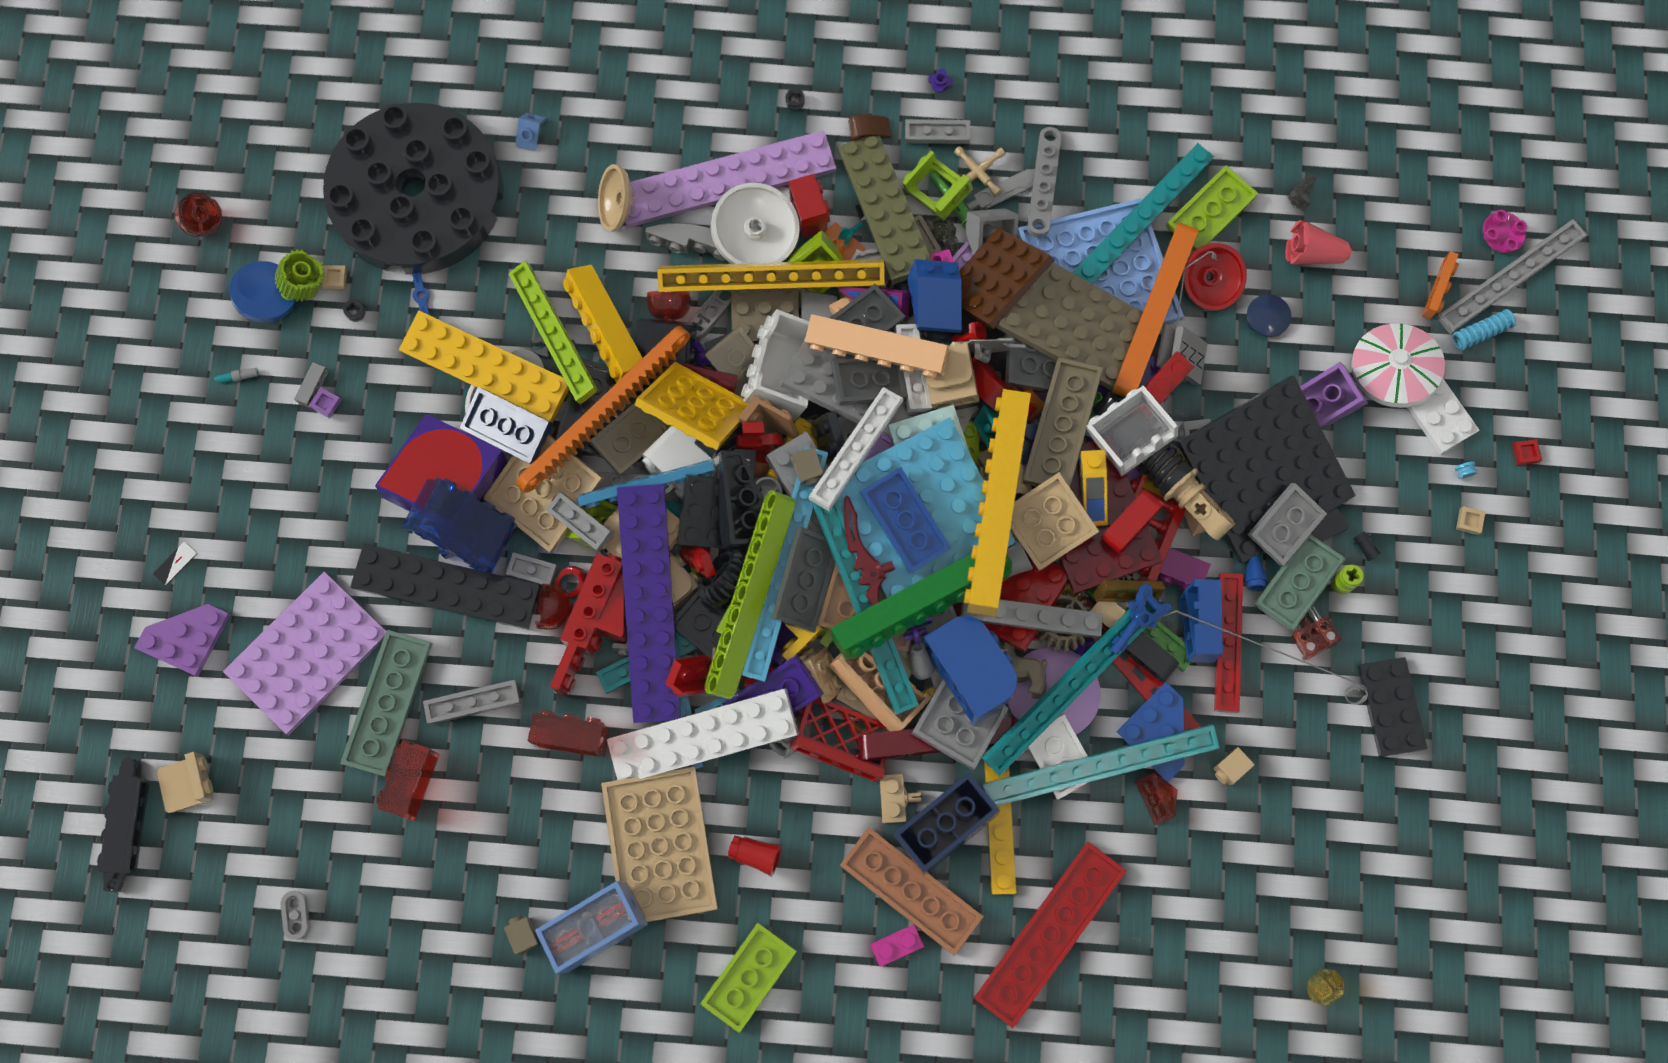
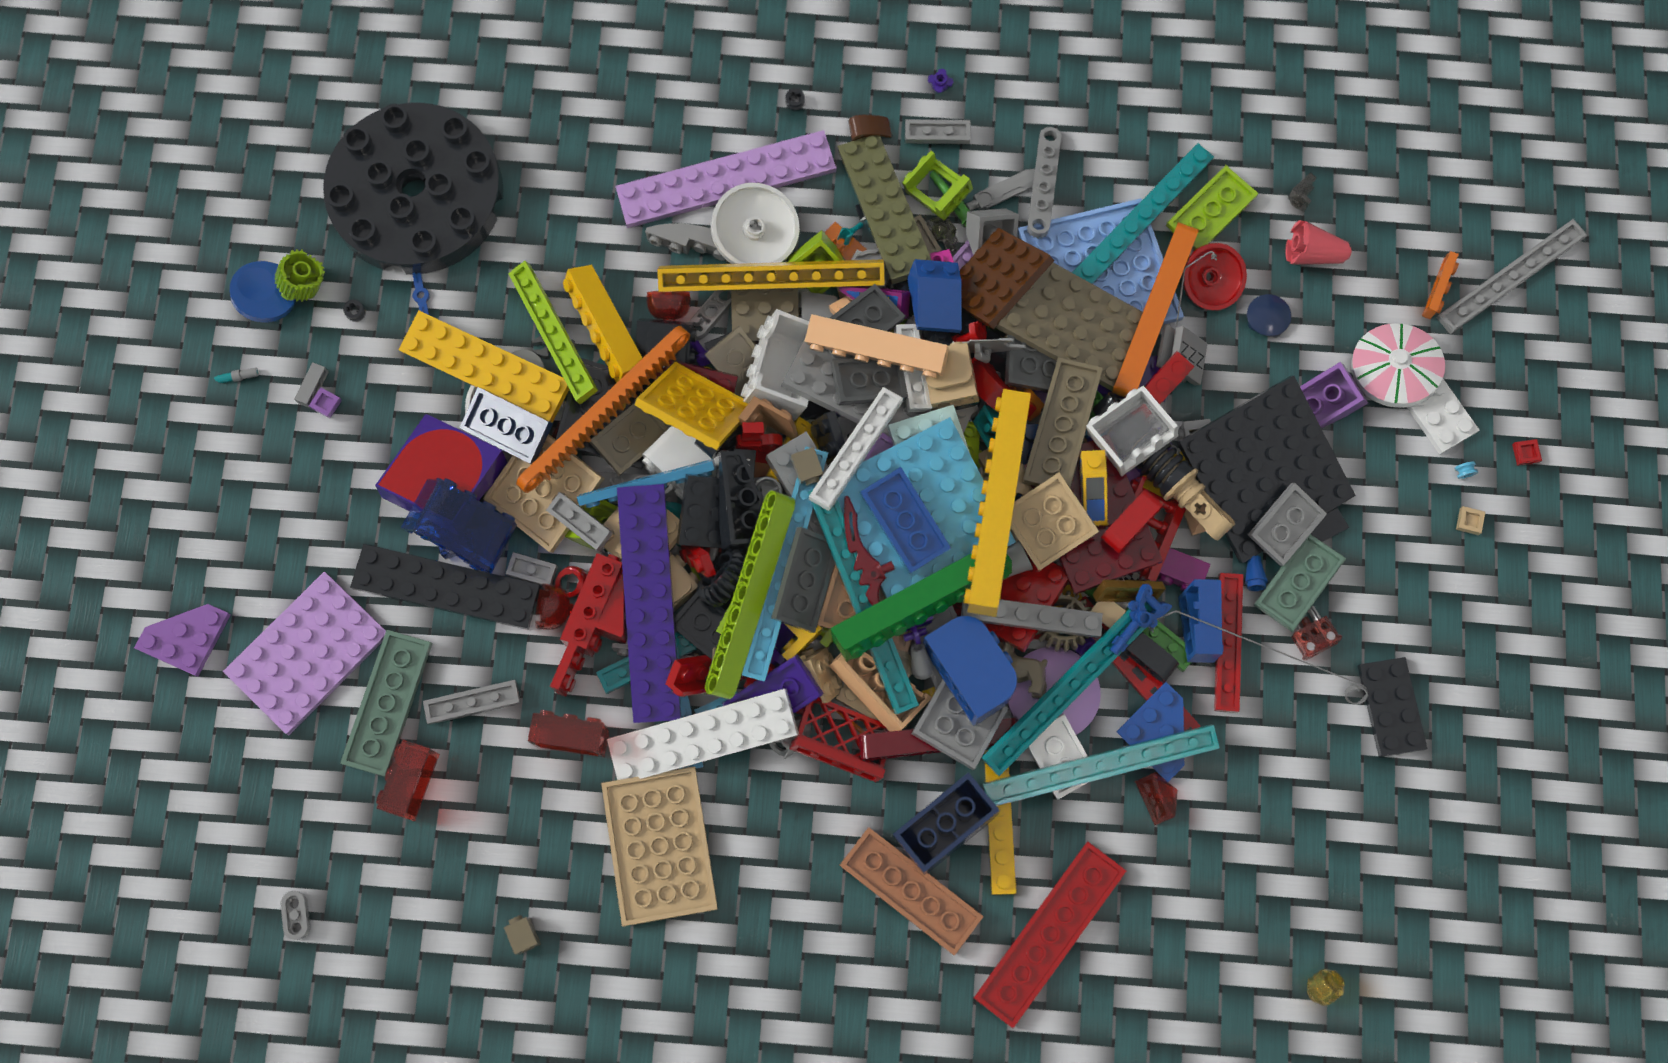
black hinge [97,757,149,892] -> none
sticker [153,542,196,585] -> none
tan bracket [157,752,214,813] -> none
clear red cylinder [174,192,222,237] -> none
tan plate [321,265,347,289] -> none
medium blue bracket [515,113,546,151] -> none
brick [535,881,648,974] -> none
tan dish [598,164,634,231] -> none
lime plate [700,923,797,1033] -> none
red plant [728,835,782,877] -> none
red brick [788,174,830,238] -> none
dark pink plate [870,924,924,967] -> none
tan plate [880,774,922,824] -> none
tan piece [954,146,1006,196] -> none
tan brick [1213,747,1254,786] -> none
lime piece [1331,565,1364,595] -> none
black pin [1353,531,1381,561] -> none
medium azure piece [1453,309,1516,350] -> none
dark pink dish [1483,210,1527,253] -> none

